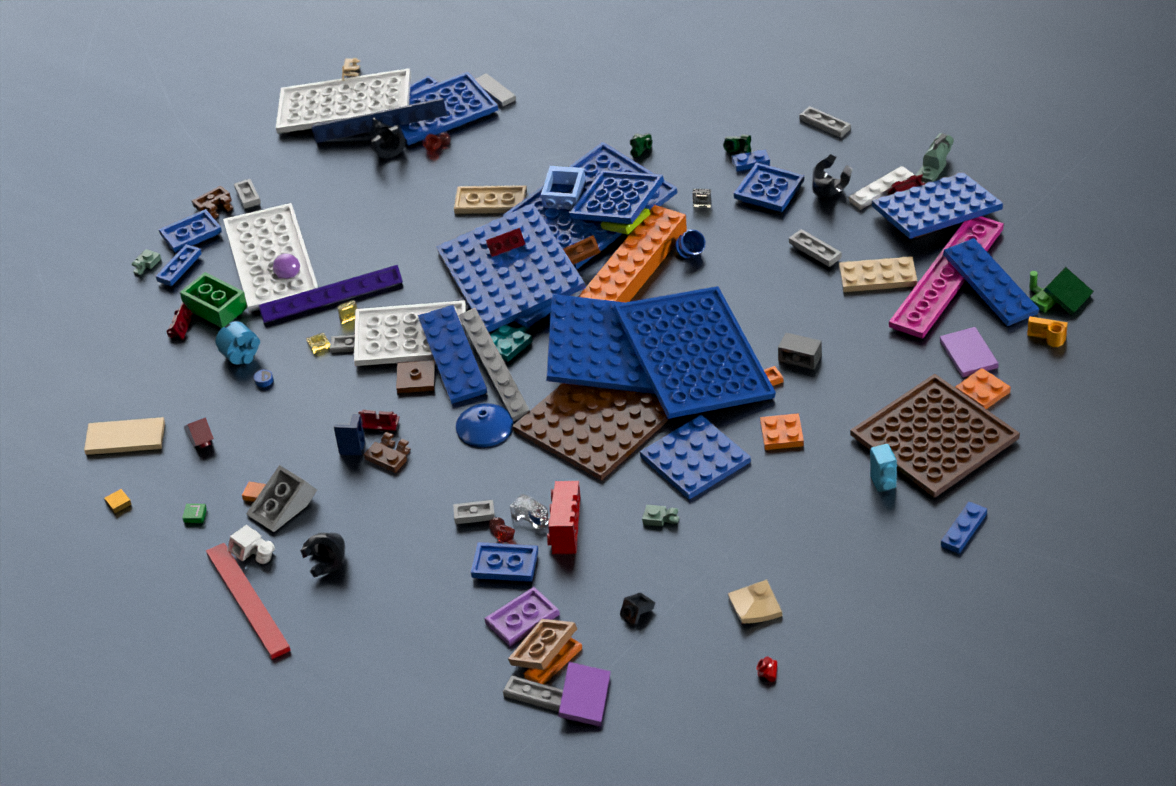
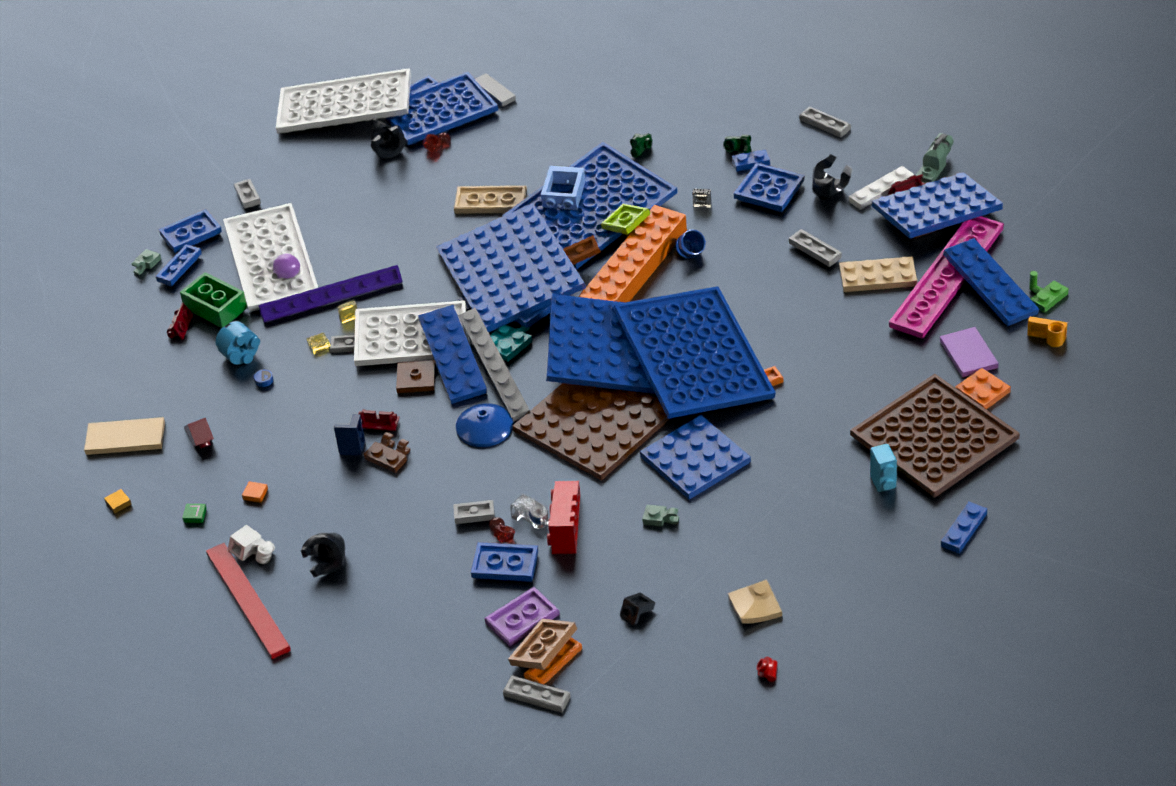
reddish brown plate [192,186,234,219] -> none
light grey slope [246,465,317,532] -> none
dark blue plate [312,98,447,143] -> none
tan piece [342,58,360,81] -> none
dark red hinge [486,228,526,257] -> none
medium lavender tile [558,662,611,726] -> none
blue plate [569,170,664,224] -> none
orange plate [760,413,804,450] -> none
dark grey brick [778,333,822,369] -> none
dark green tile [1043,267,1094,316] -> none

